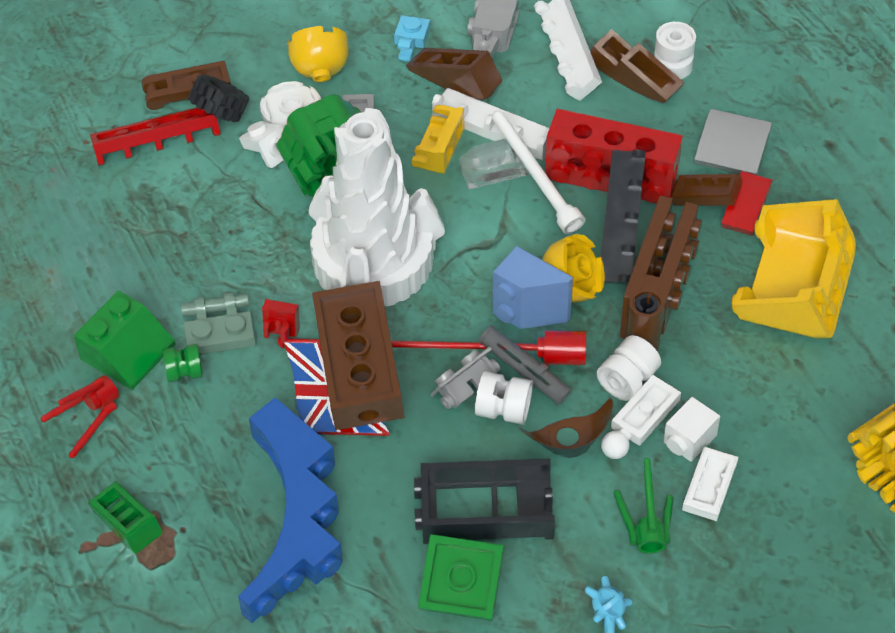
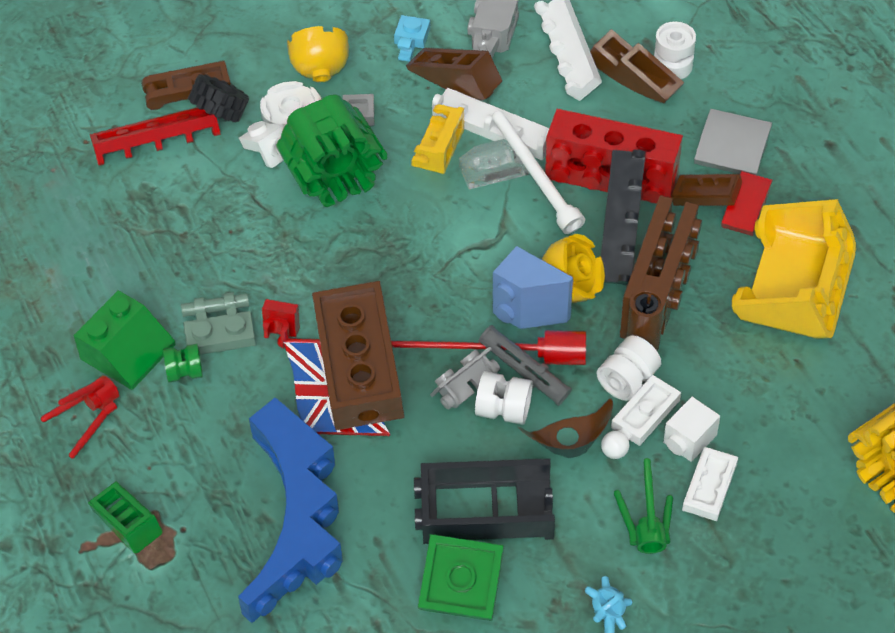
white cone [308,108,445,306] -> none

